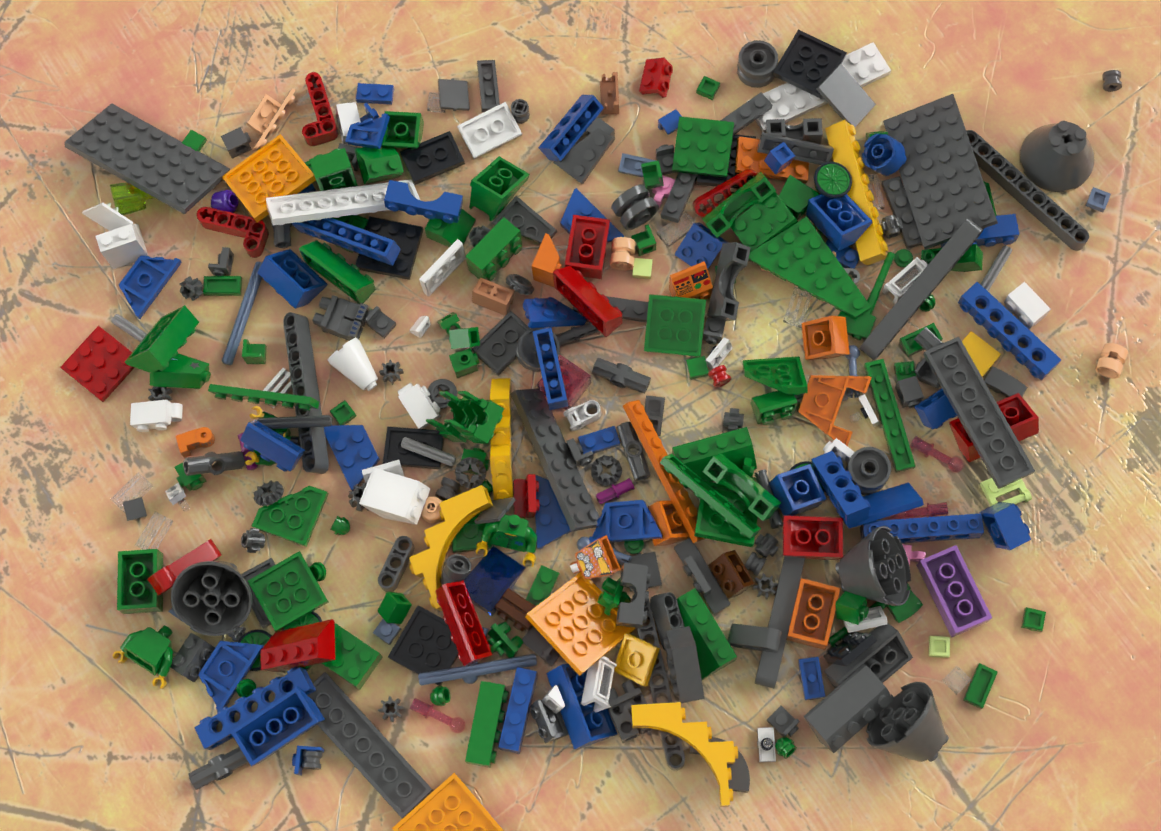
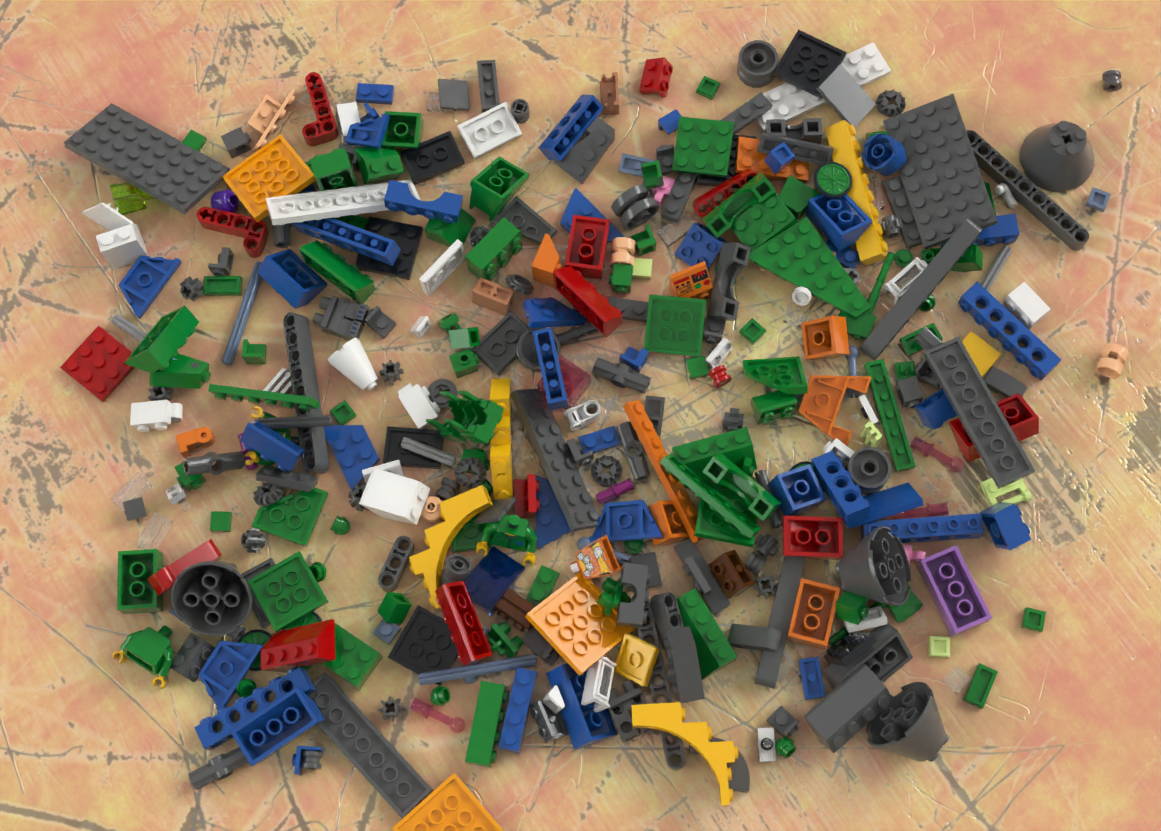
none -> green tile [210,511,232,532]
none -> dark grey plate [256,465,318,492]
none -> green brick [608,264,632,294]
none -> blue panel [619,347,649,373]
none -> green tile [739,318,766,345]
none -> white tile [792,287,812,306]
none -> yellowish green tile [859,422,882,448]
none -> dark grey gear [876,89,906,117]
none -> white arm [995,183,1018,209]

